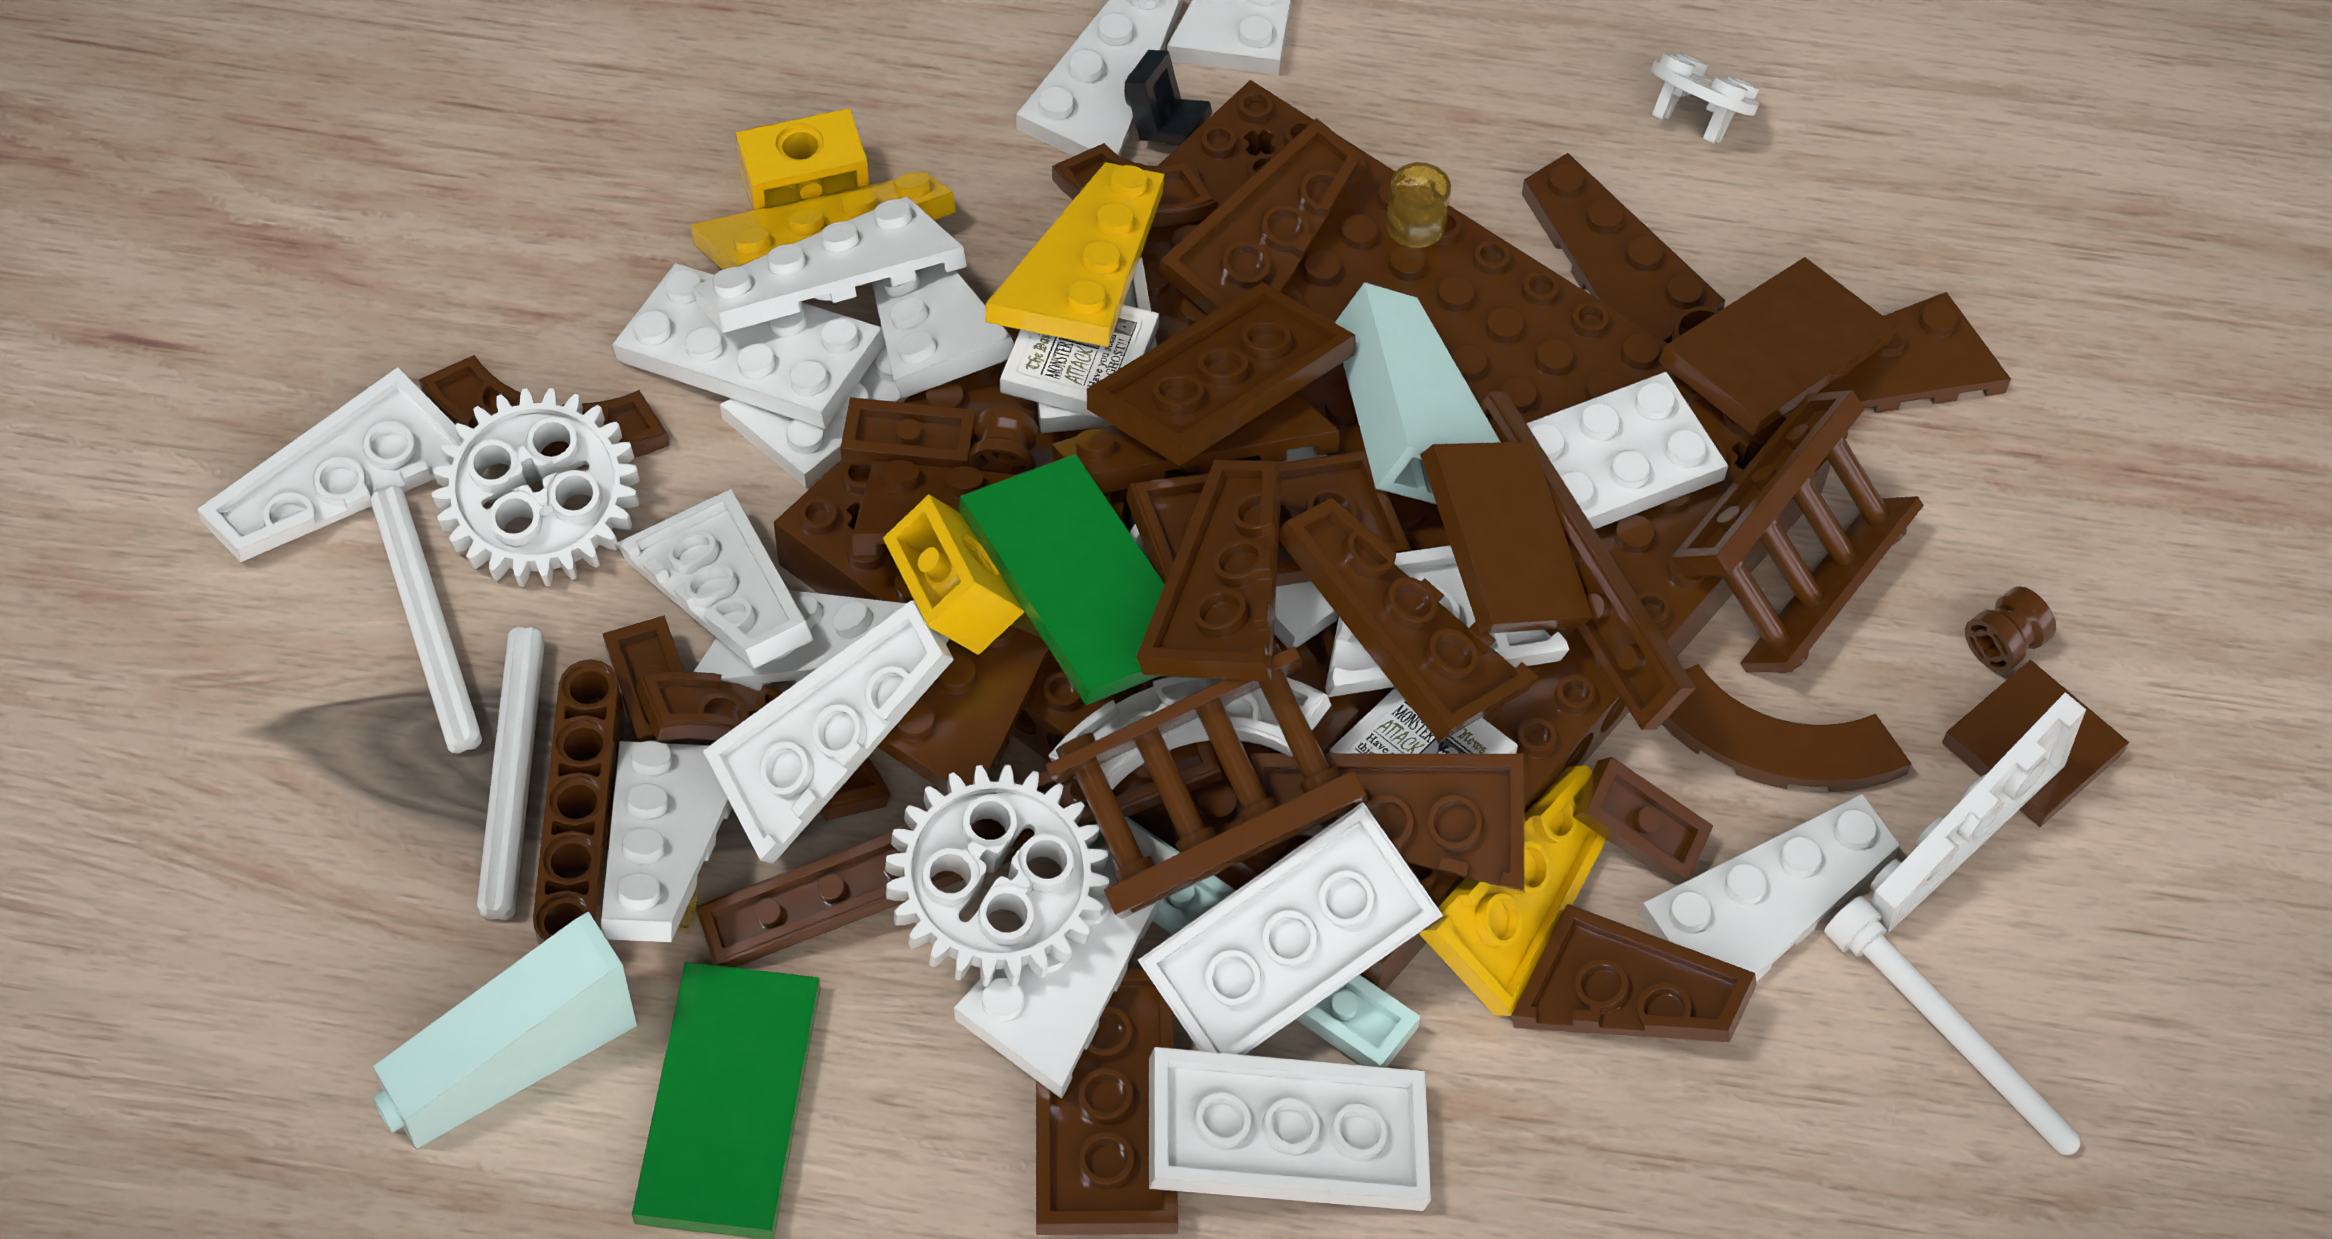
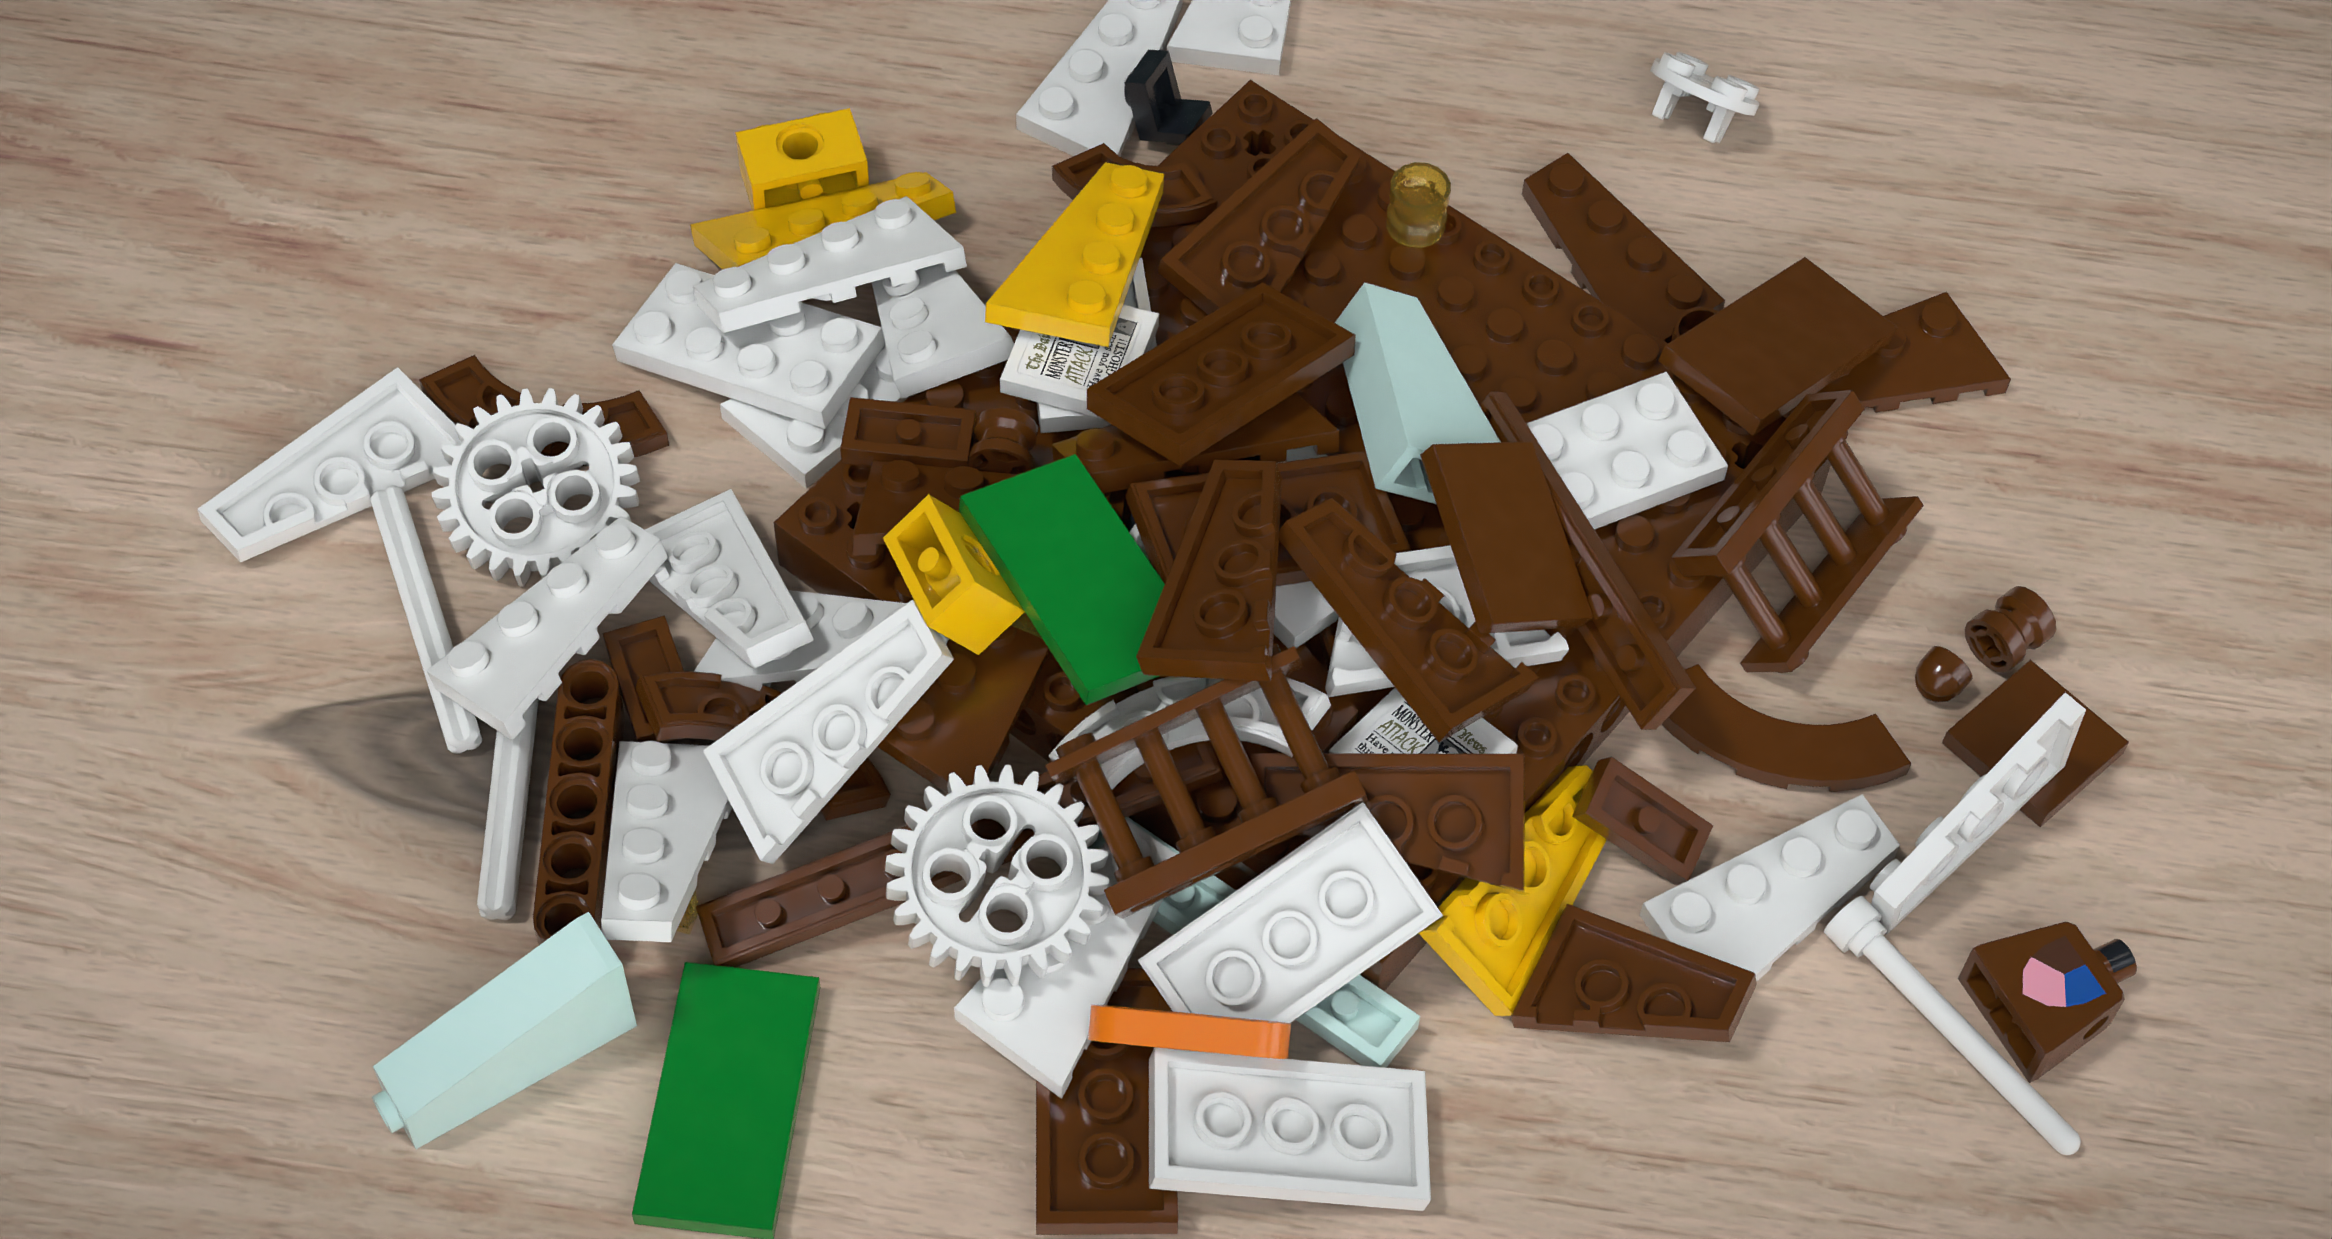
none -> white wing [427,516,668,741]
none -> orange beam [1088,1005,1291,1059]
none -> reddish brown hinge [1915,646,1973,703]
none -> reddish brown torso [1958,921,2137,1083]

